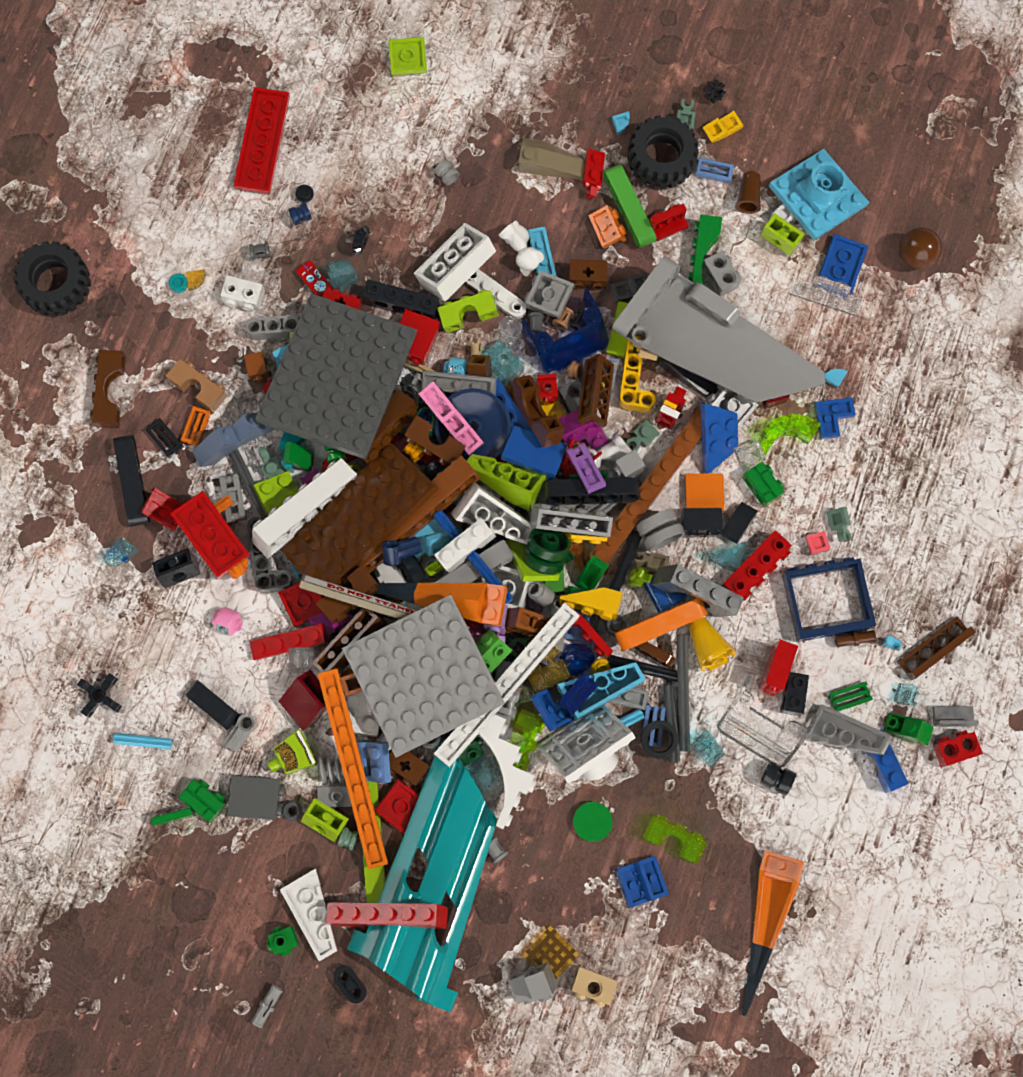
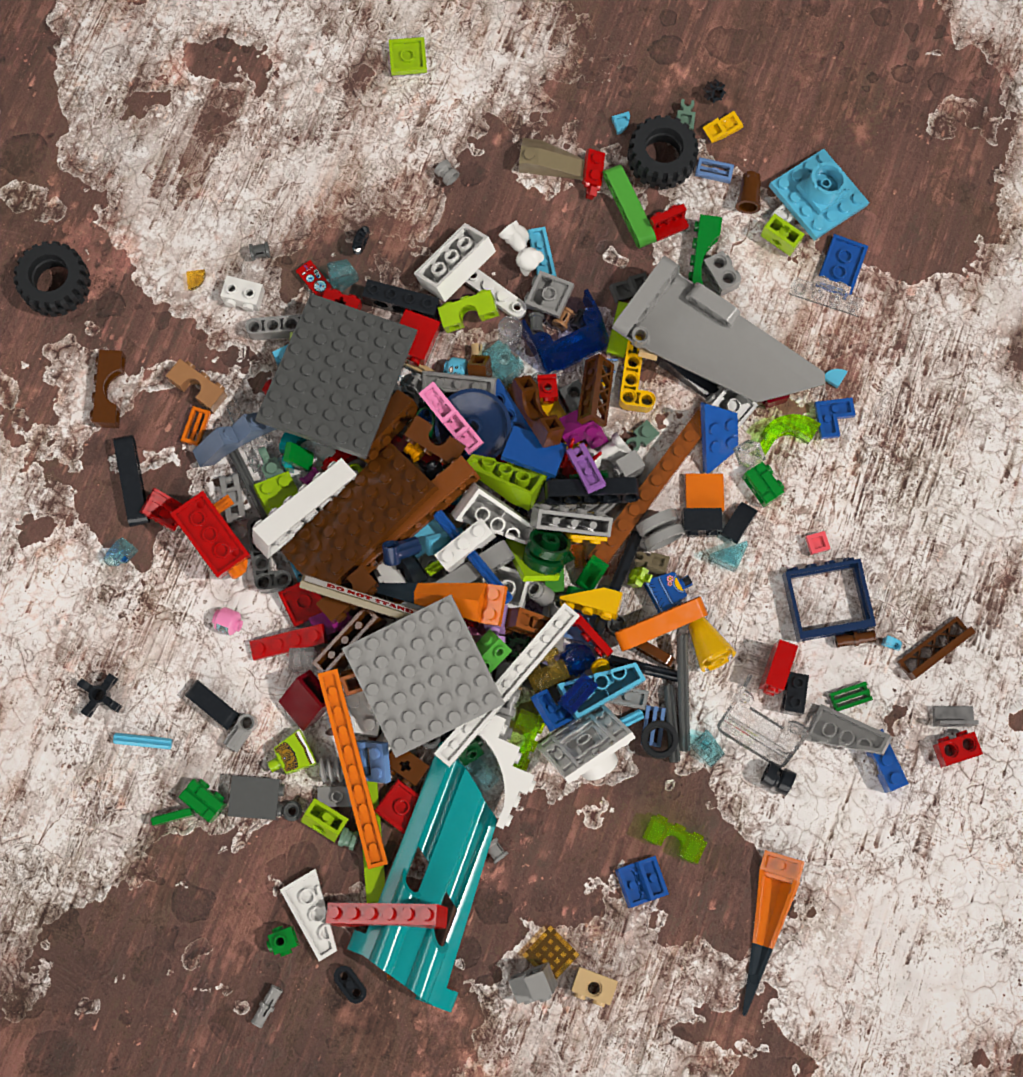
black tile [145,418,184,459] -> none
black brick [152,548,201,589] -> none
teal tile [169,274,188,293] -> none
red plate [233,87,290,194] -> none
dark orange brick [244,351,269,383] -> none
dark blue wheel [288,202,312,226] -> none
black plate [295,184,314,203] -> none
green wheel [324,445,347,464] -> none
medium nougat plate [567,361,582,380] -> none
reddish brown brick [569,259,607,290] -> none
green tile [573,802,613,842] -> none
orange bracket [588,205,627,249] -> none
arch [651,564,744,617] -> none
red hips [655,386,687,430] -> none
red brick [722,530,792,601] -> none
sand green plate [827,507,852,542] -> none
green slope [883,713,934,746] -> none
clear light blue tile [894,683,920,705] -> none
reddish brown piece [899,227,942,269] -> none

